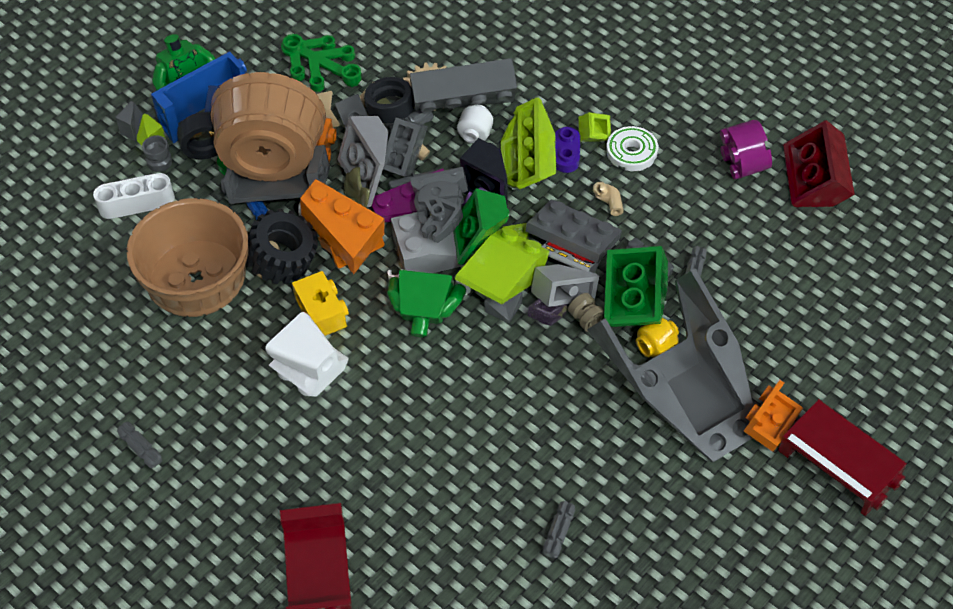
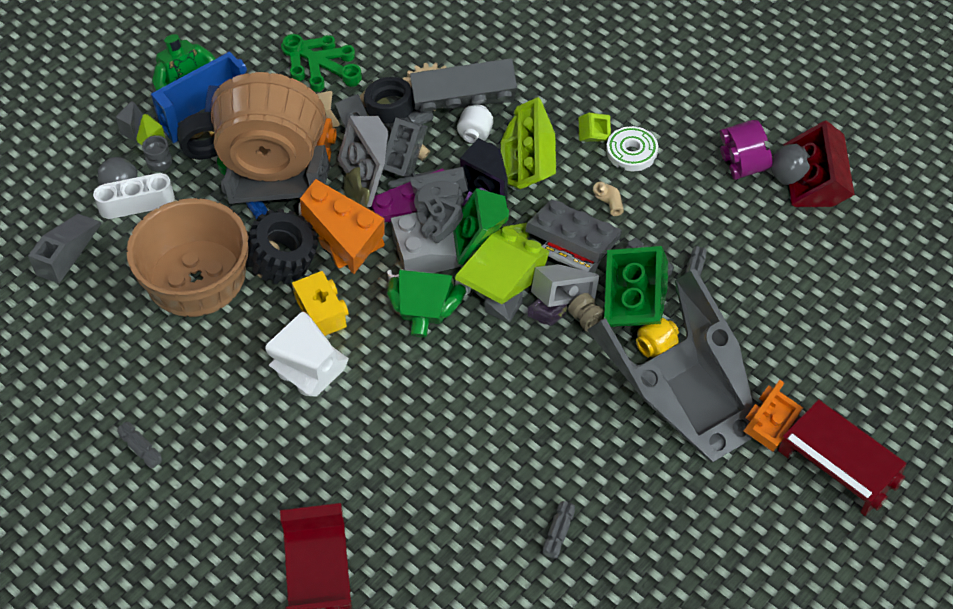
dark purple plate [555,127,580,173] -> none
none -> dark grey slope [28,214,101,284]
none -> dark grey hair [97,157,138,186]
none -> dark grey hair [771,144,810,185]

